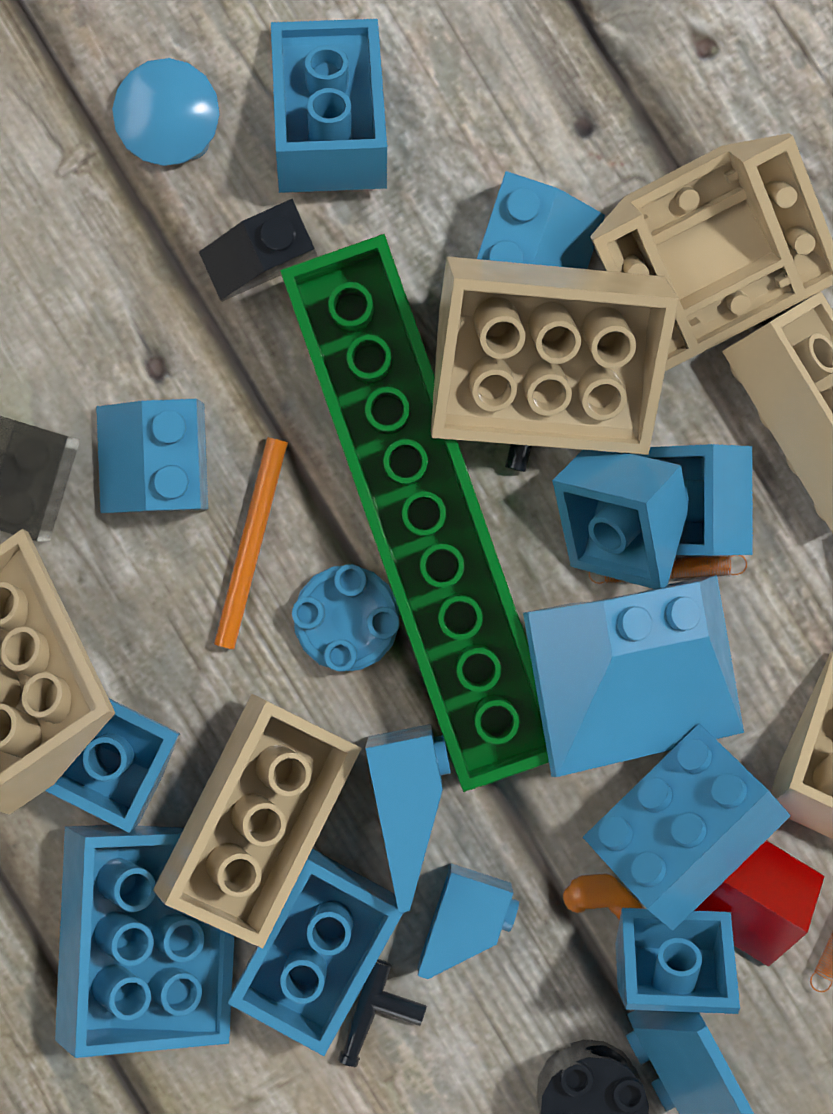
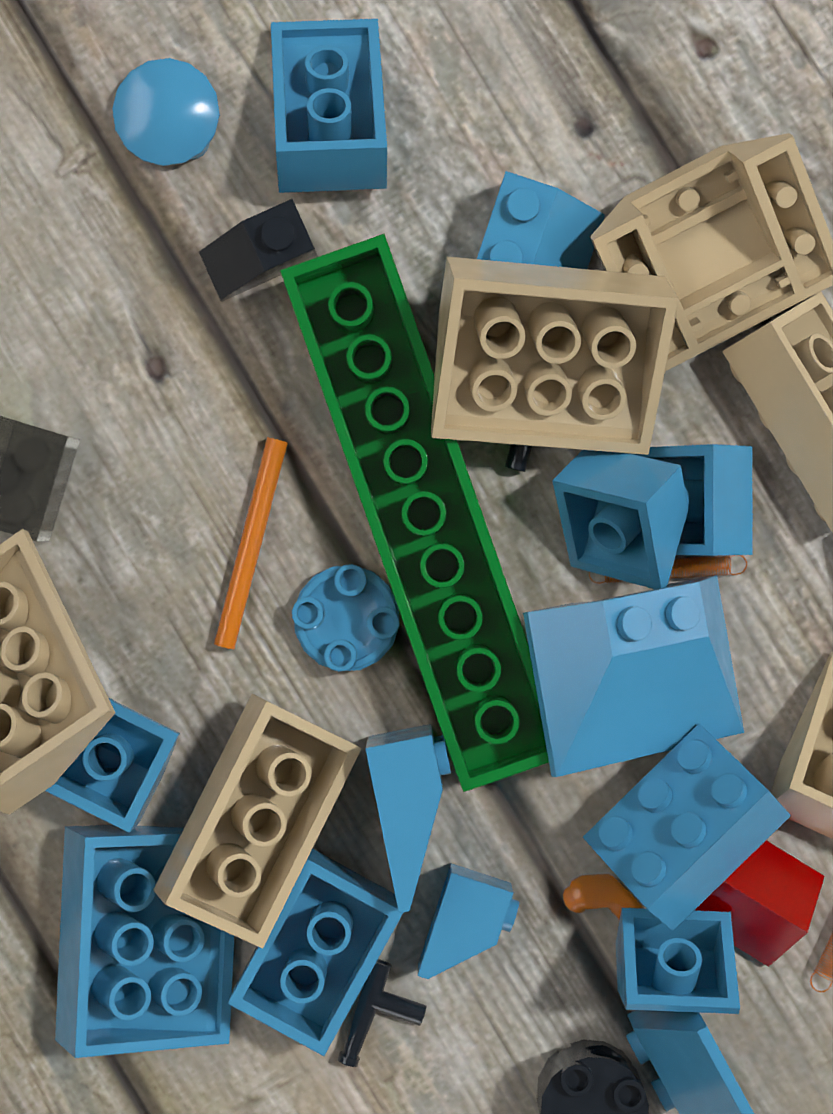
dark azure slope [96,399,208,513] -> none

